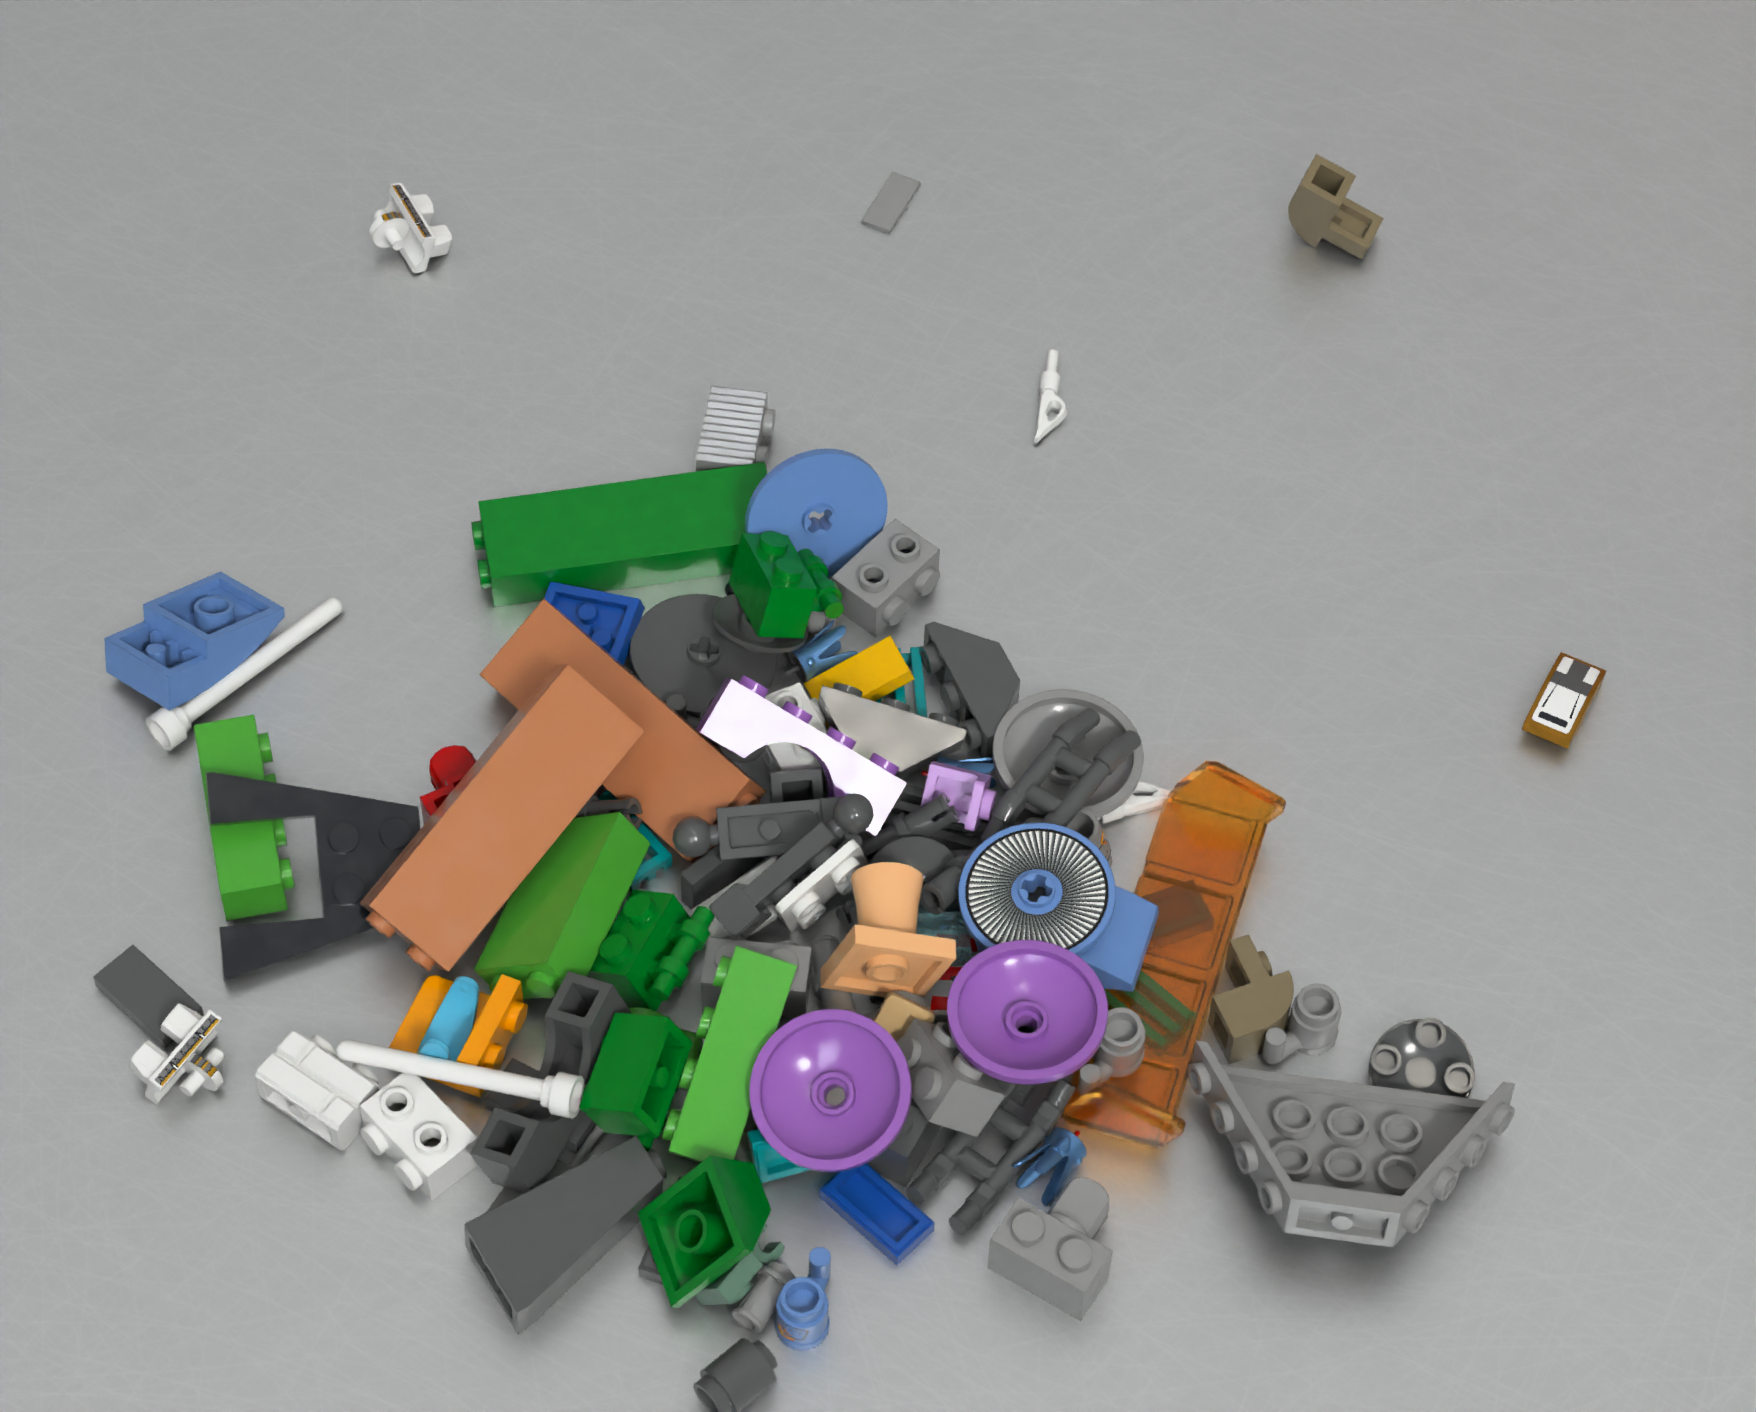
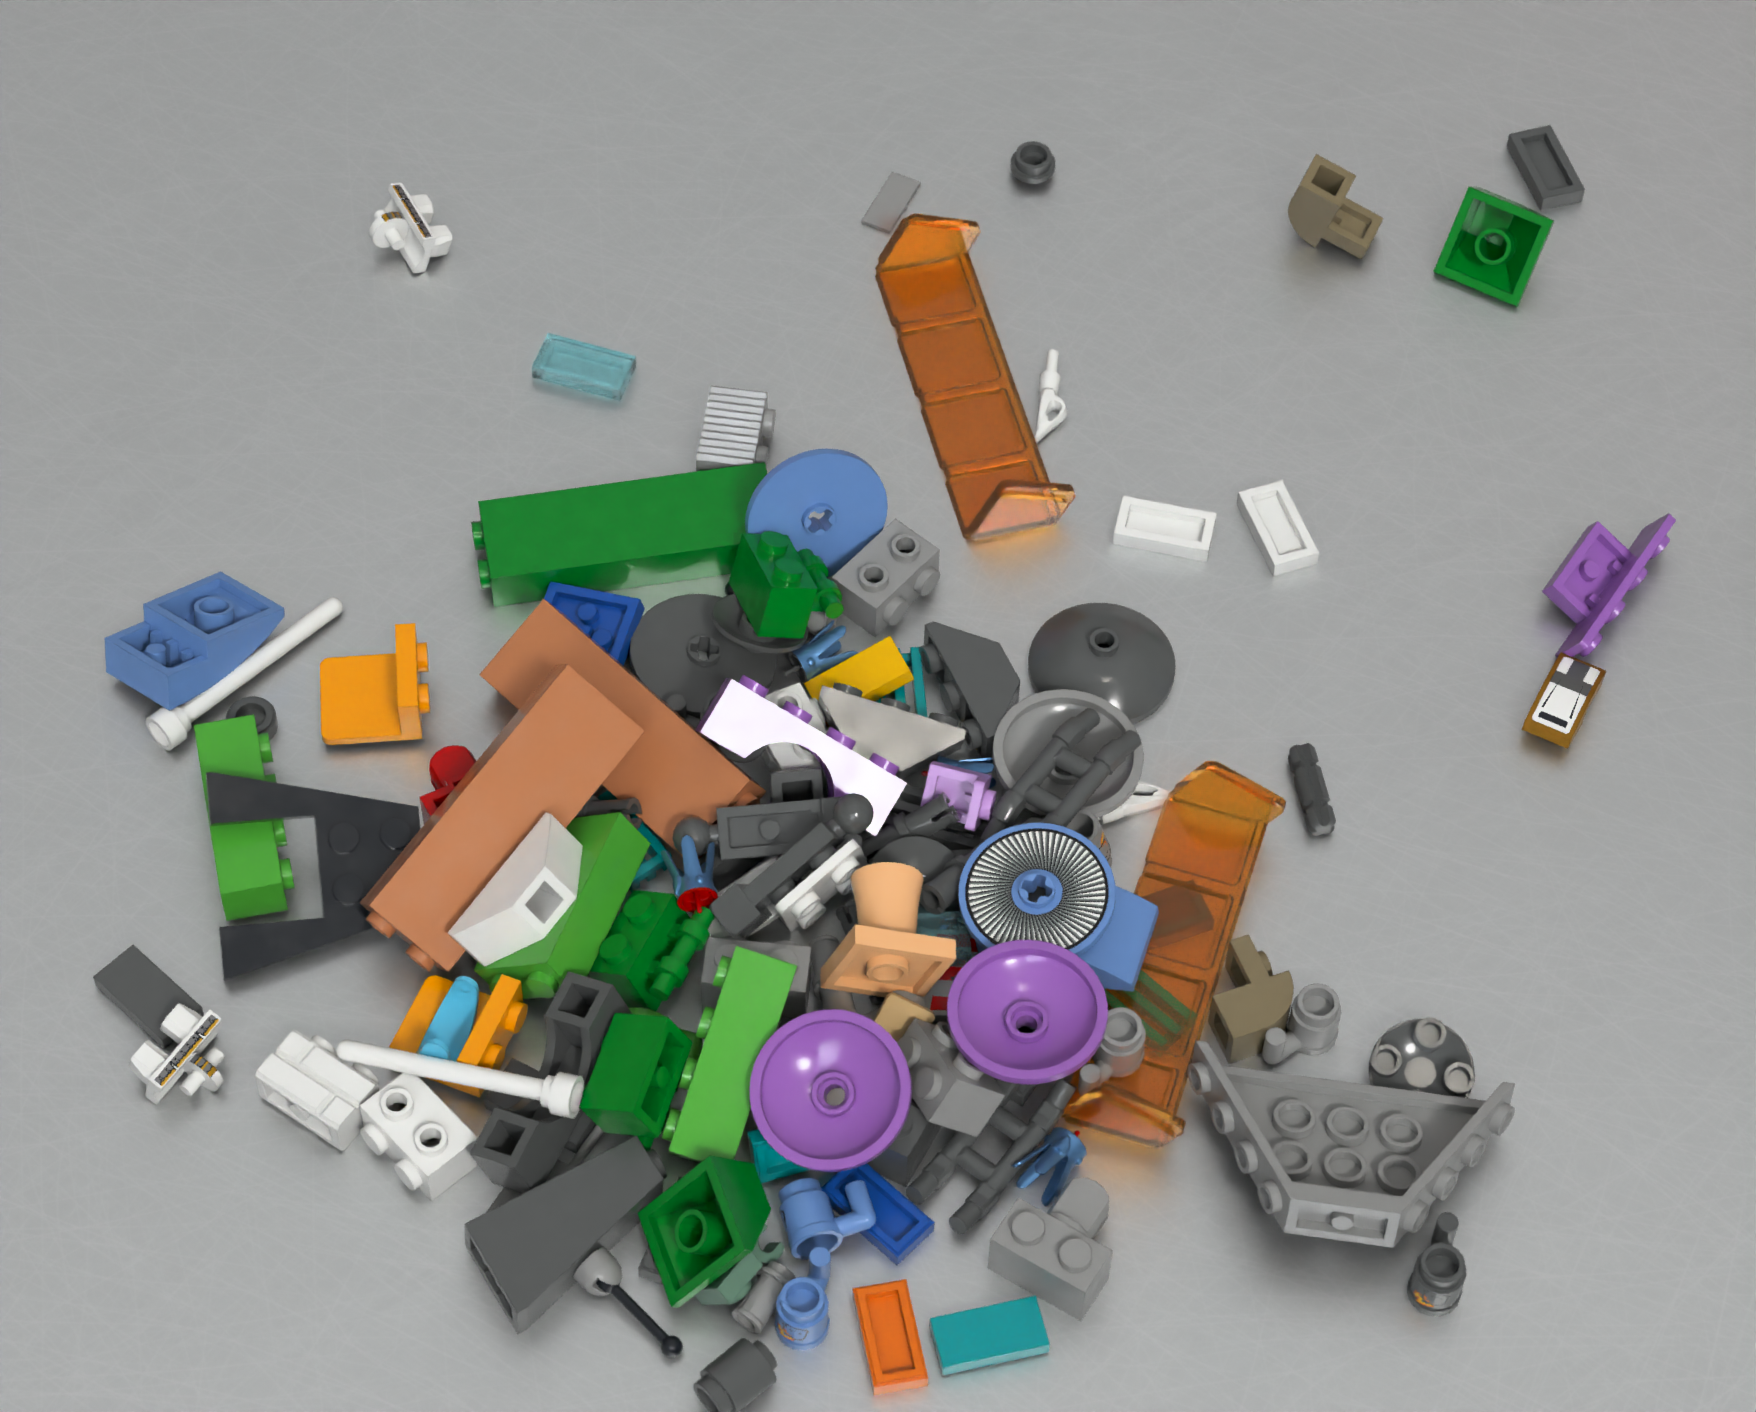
none -> dark grey tile [226,696,278,740]
none -> light orange bracket [320,623,430,745]
none -> white slope [448,812,583,966]
none -> clear light blue tile [531,333,636,401]
none -> hinge [573,1247,683,1358]
none -> flat silver piece [661,835,718,913]
none -> medium blue piece [778,1178,876,1260]
none -> orange tile [852,1279,928,1396]
none -> clear orange piece [875,214,1076,540]
none -> teal tile [929,1296,1050,1376]
none -> dark grey plate [1010,141,1055,184]
none -> dark grey dish [1028,603,1175,724]
none -> white tile [1113,496,1217,562]
none -> white tile [1236,480,1319,576]
none -> dark grey axle [1288,743,1336,836]
none -> dark grey piece [1407,1212,1466,1316]
none -> green slope [1433,186,1554,307]
none -> dark grey tile [1507,125,1585,211]
none -> medium lavender bracket [1542,513,1676,658]

